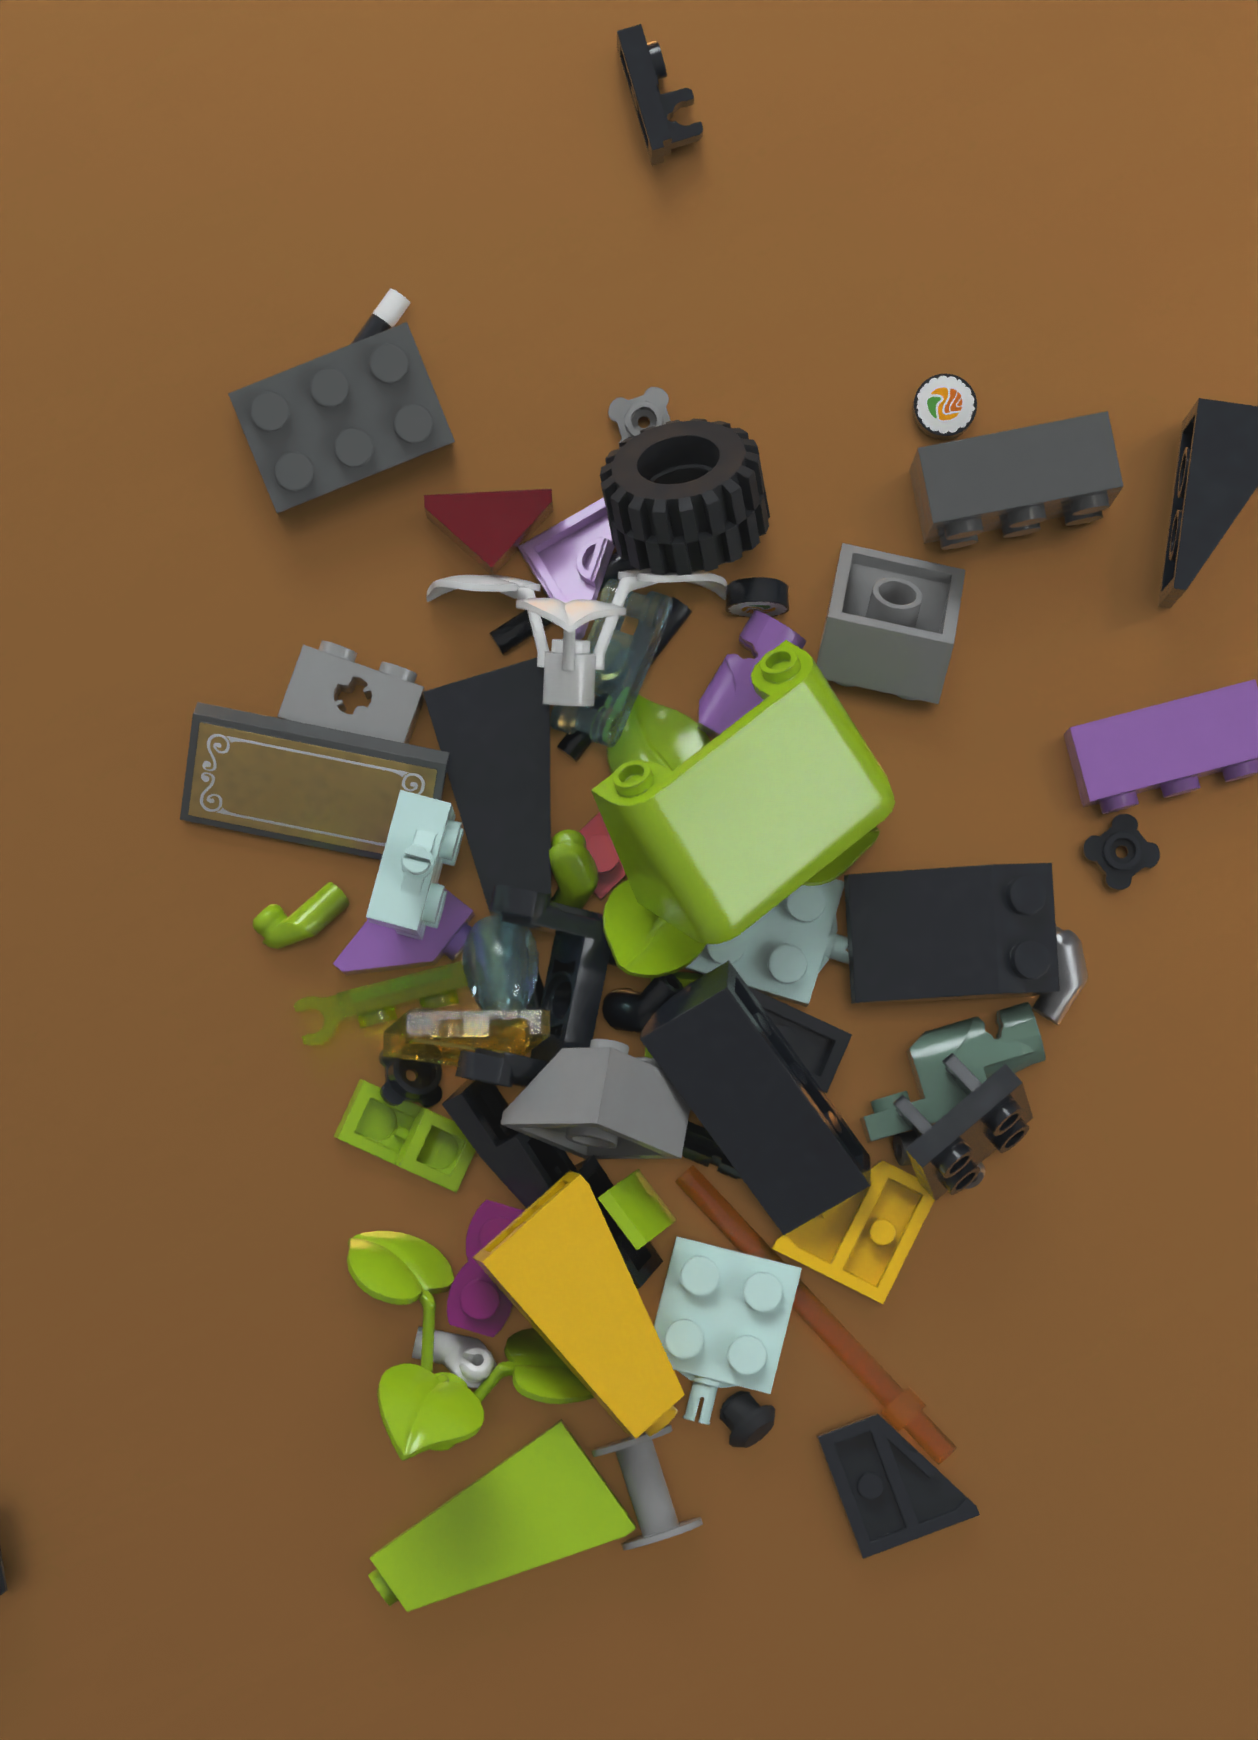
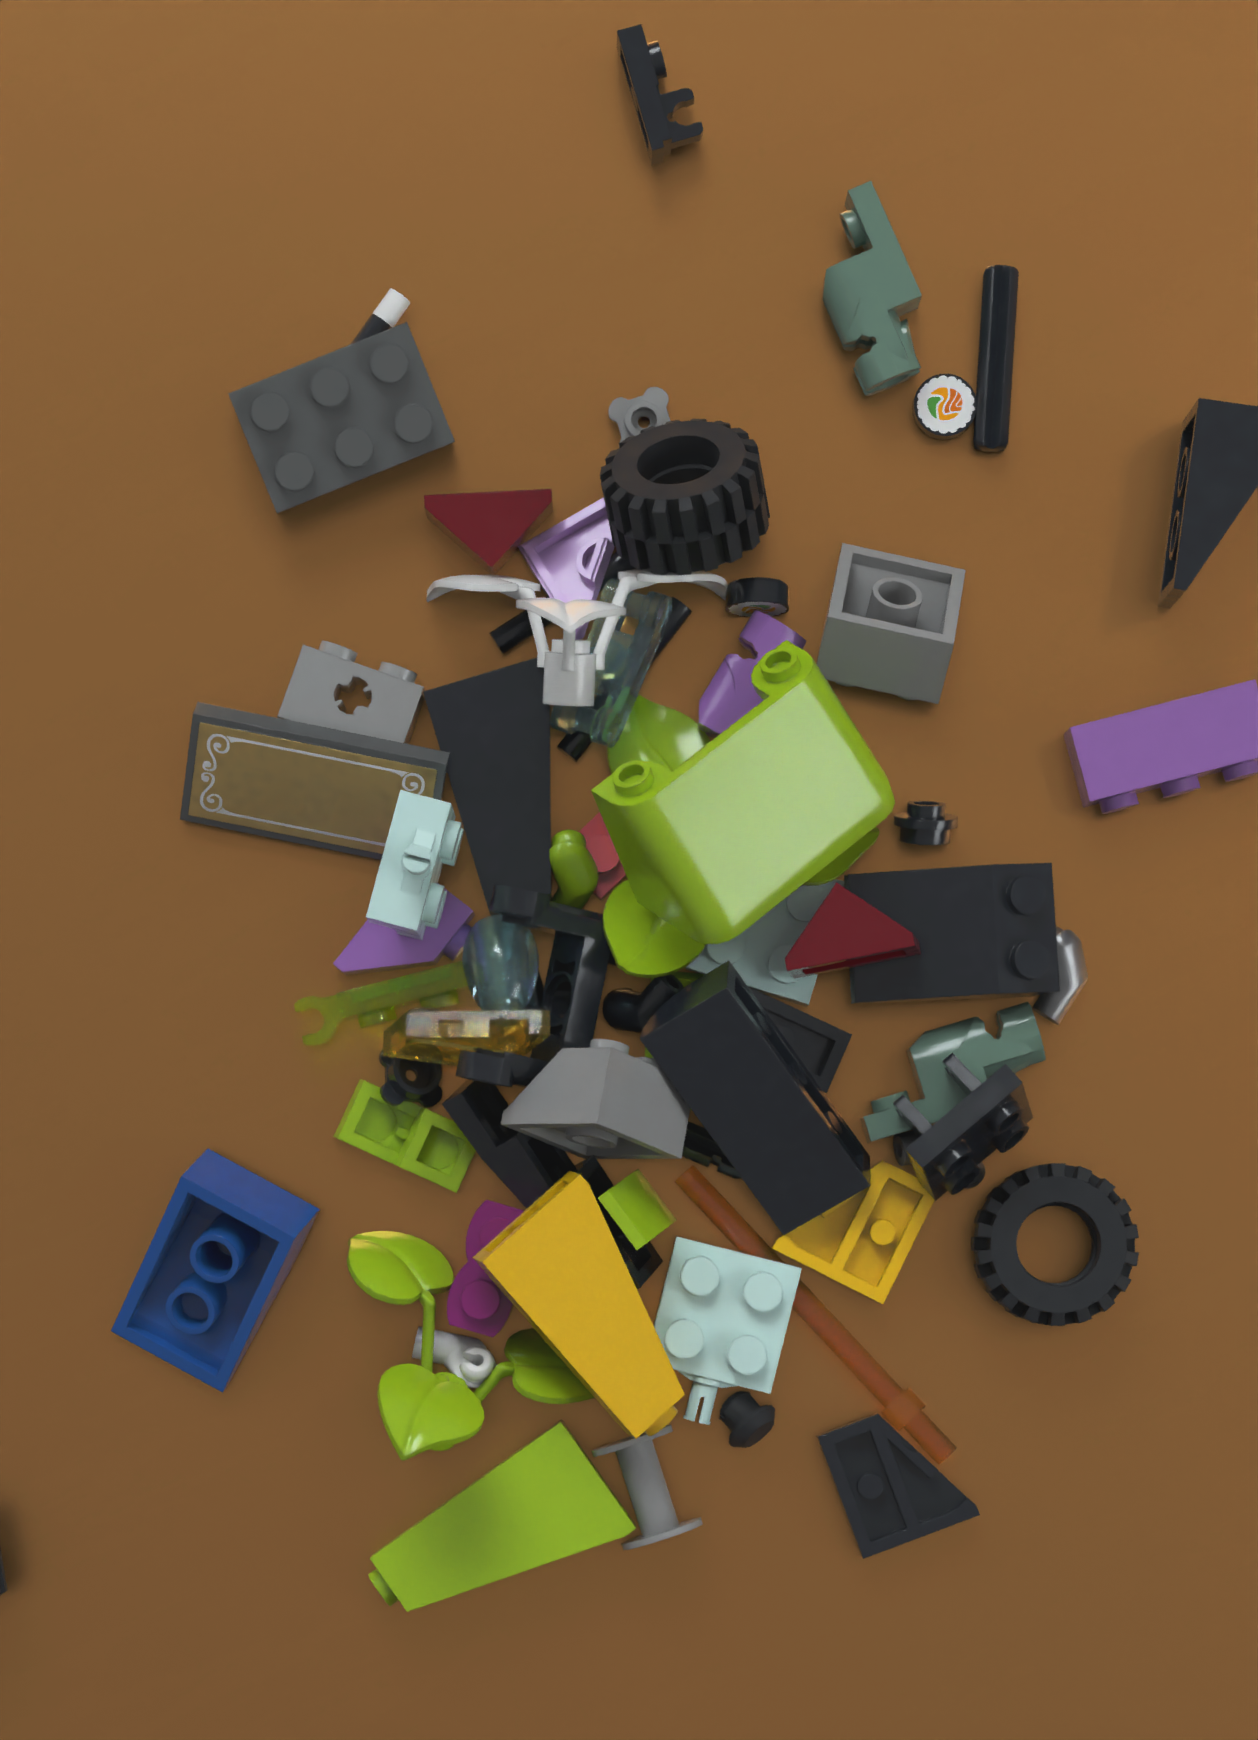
lime arm [253,882,349,949] -> none
dark grey brick [909,411,1124,550] -> none
black plate [1083,814,1160,890] -> none
none -> blue slope [111,1148,320,1393]
none -> dark red slope [785,882,921,979]
none -> sand green plate [822,181,922,396]
none -> black plate [894,800,958,845]
none -> black tyre [971,1163,1139,1326]
none -> black axle [973,265,1019,452]

